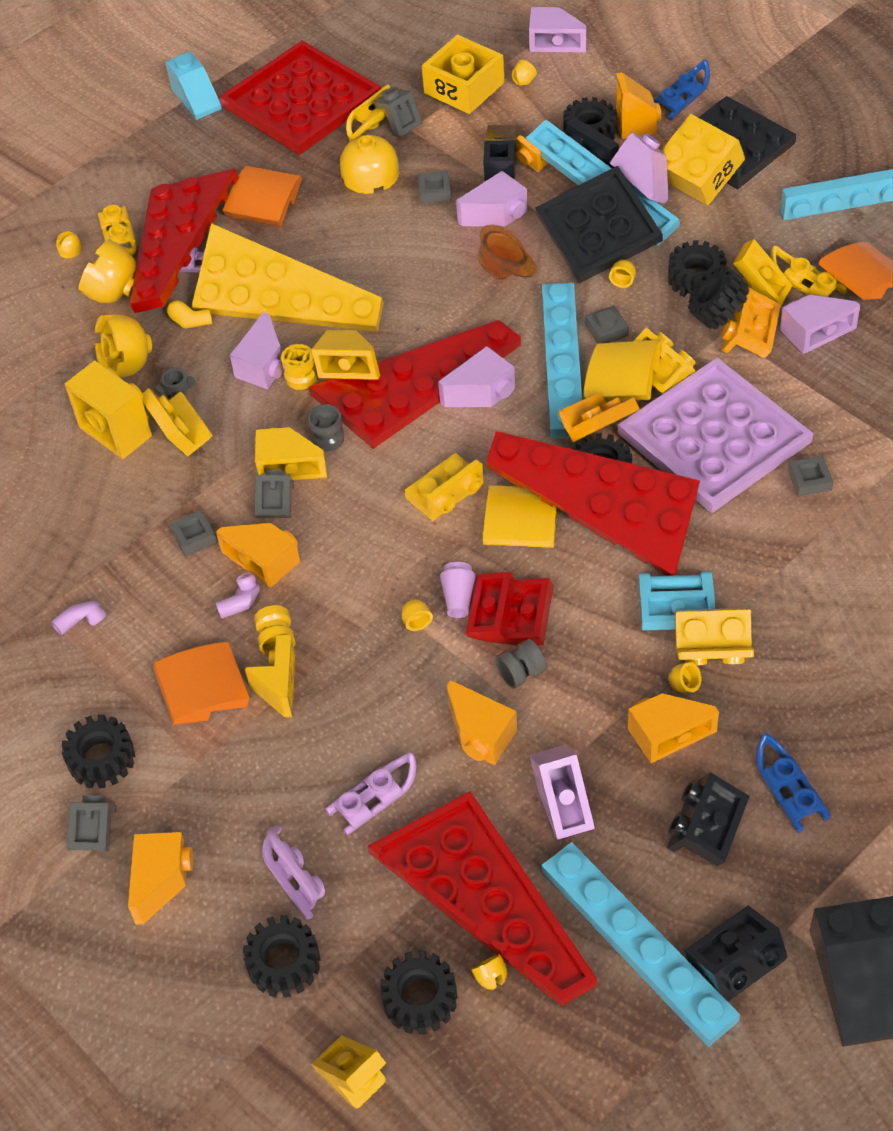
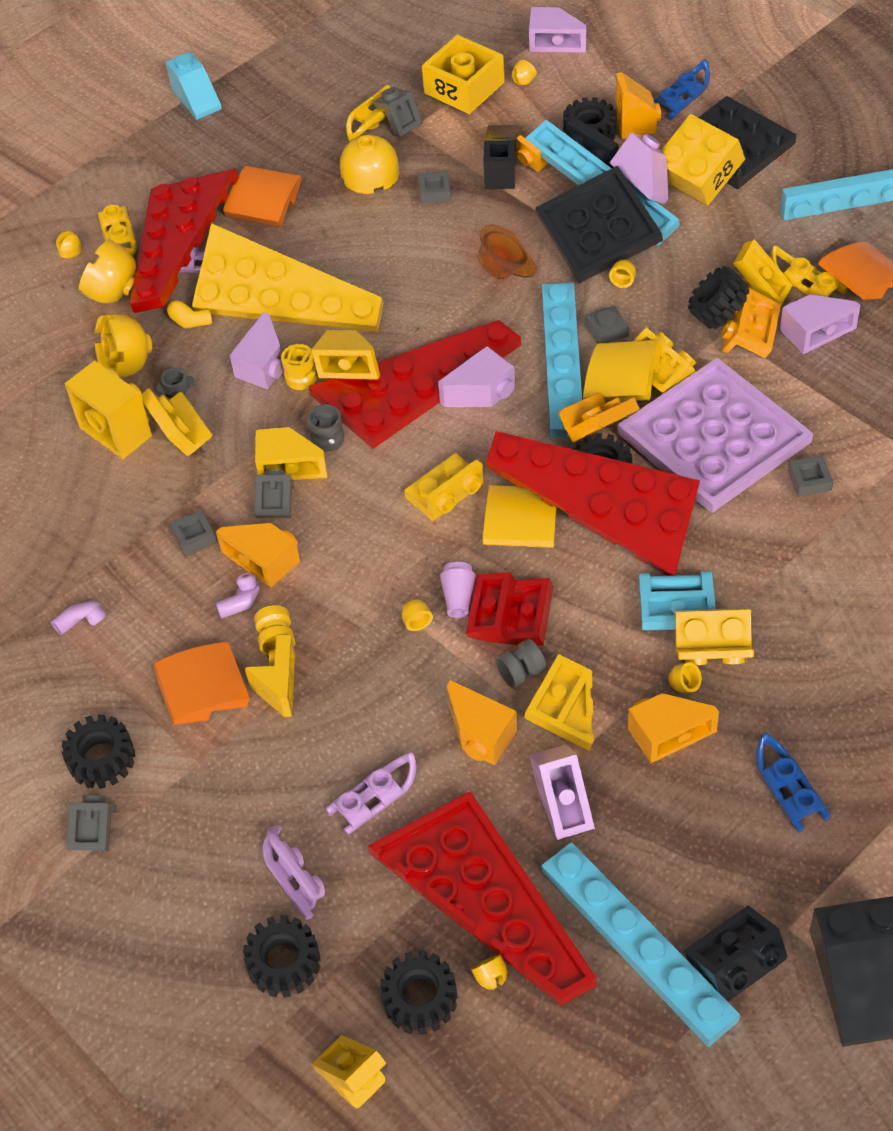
light orange slope [128,832,194,925] -> none
red plate [219,40,382,155] -> none
lavender slope [456,171,528,226] -> none
black bracket [667,772,750,866] -> none
black tyre [668,240,727,297] -> none
none -> yellow wing [524,654,594,751]

